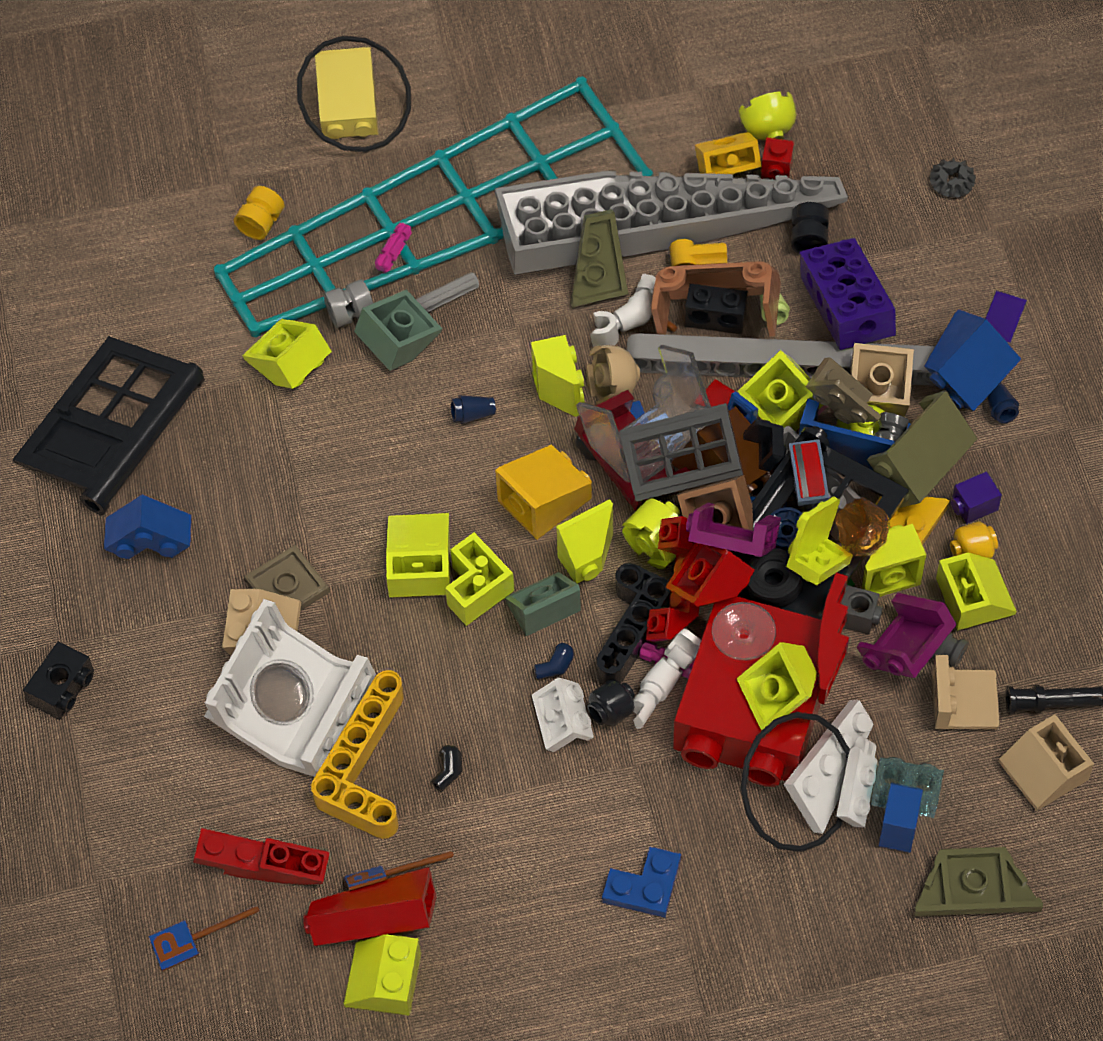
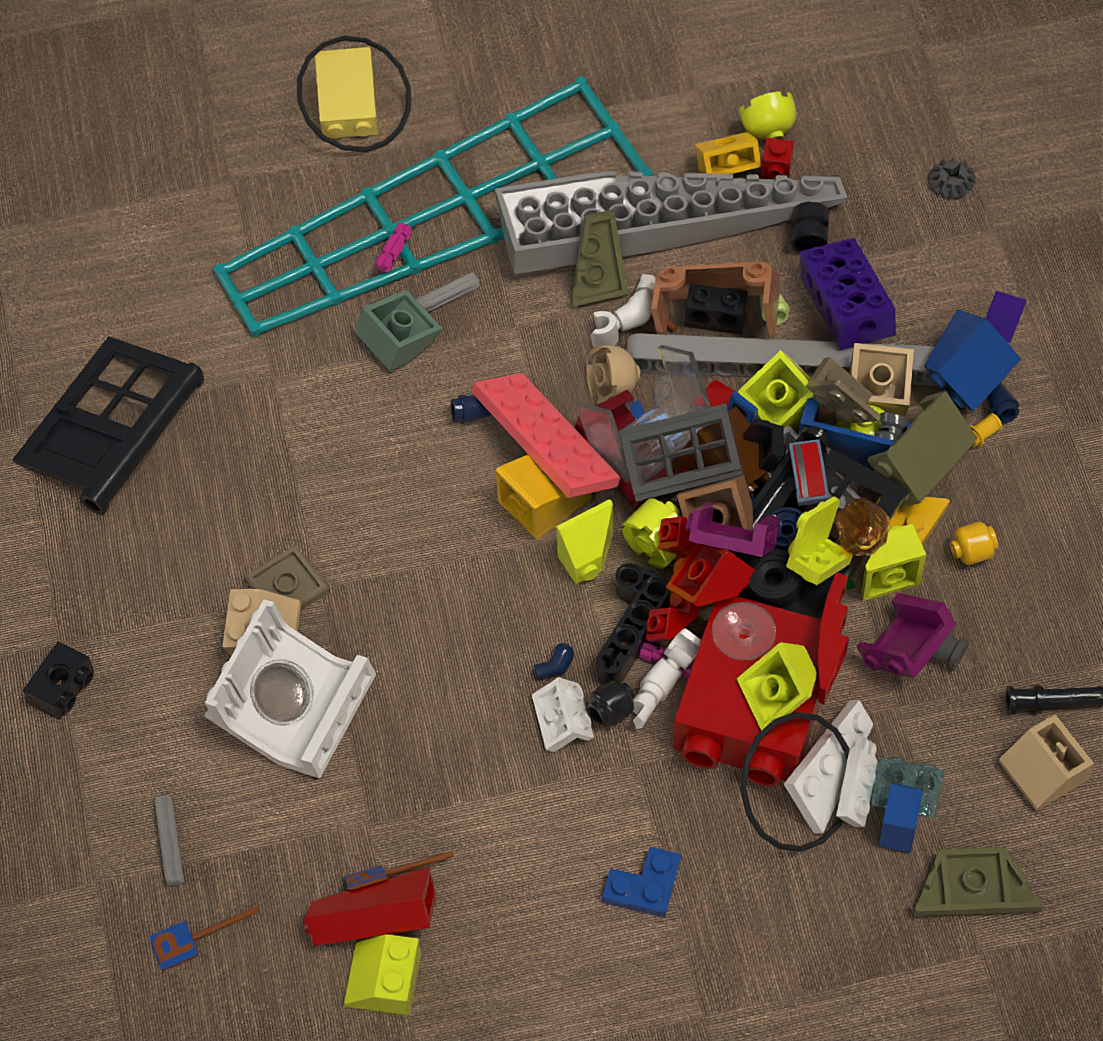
blue brick [104,494,192,559] -> none
red slope [193,828,330,885] -> none
yellow wheel [233,186,285,240] -> none
neon yellow slope [242,319,332,389] -> none
yellow beam [311,670,404,839] -> none
light grey wheel [323,279,373,328] -> none
neon yellow slope [386,513,450,598] -> none
black arm [431,745,462,792] -> none
neon yellow brick [445,532,514,626] -> none
sand green slope [505,572,581,636] -> none
neon yellow slope [531,335,585,417] -> none
yellow piece [669,239,728,266] -> none
dark grey brick [841,585,883,635] -> none
tan bracket [932,655,999,729] -> none
neon yellow slope [936,552,1017,630] -> none
dark purple brick [951,471,1002,524] -> none
none -> light grey axle [154,795,184,886]
none -> coral plate [472,373,620,498]
none -> yellow pin [969,413,1002,447]

